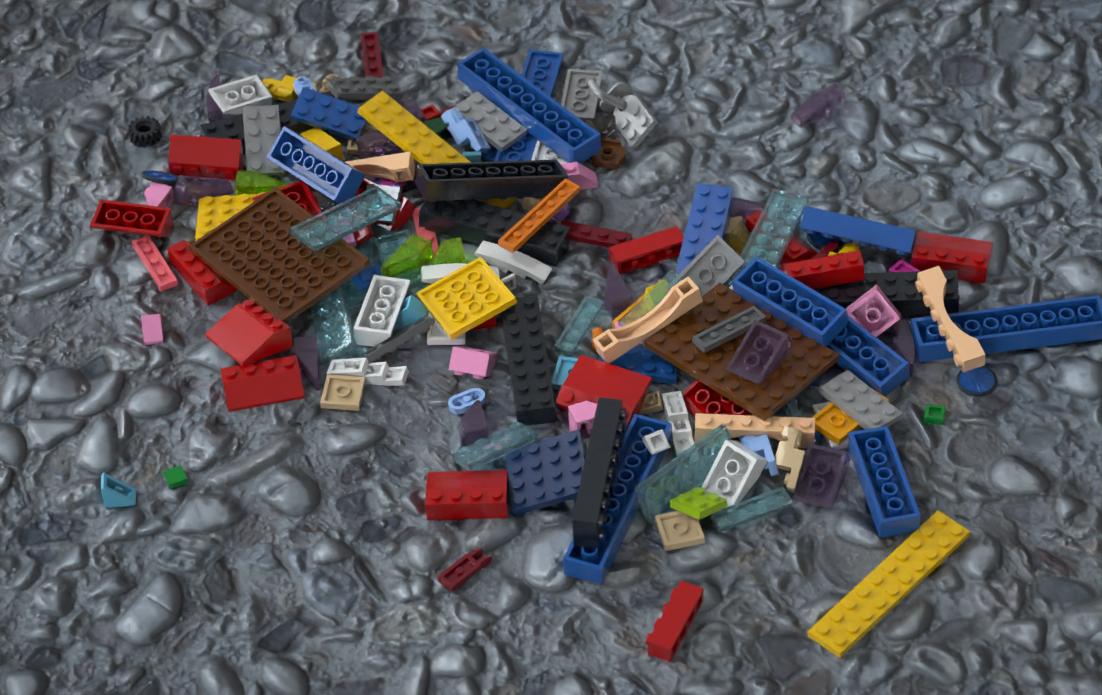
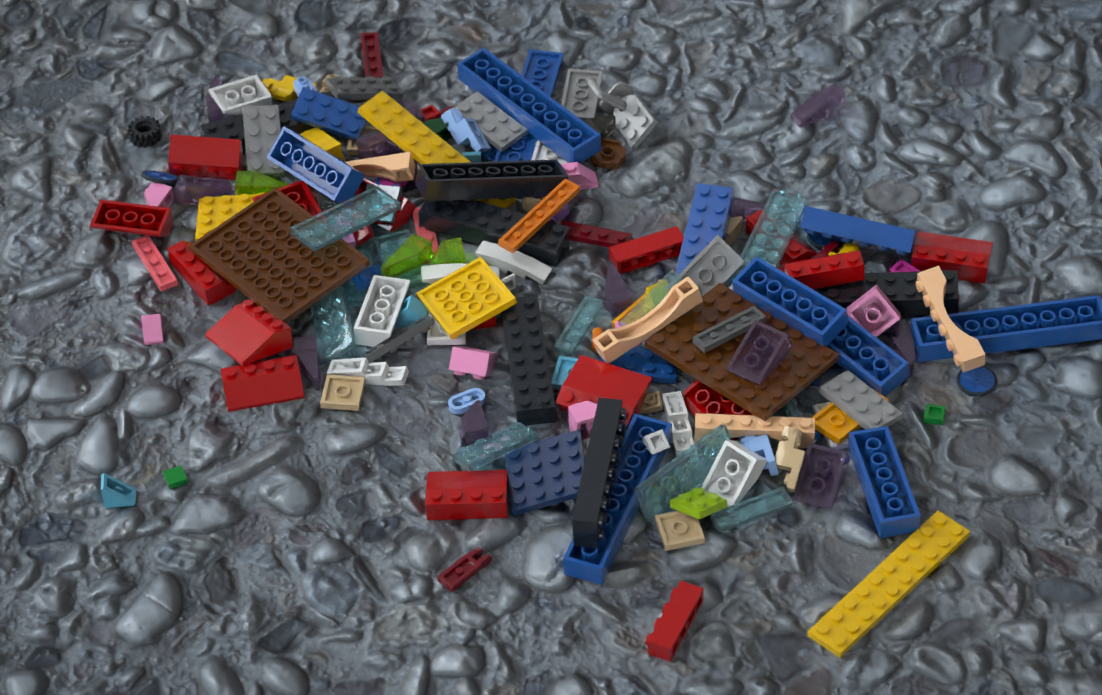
clear yellow slope [730,222,758,257] -> none

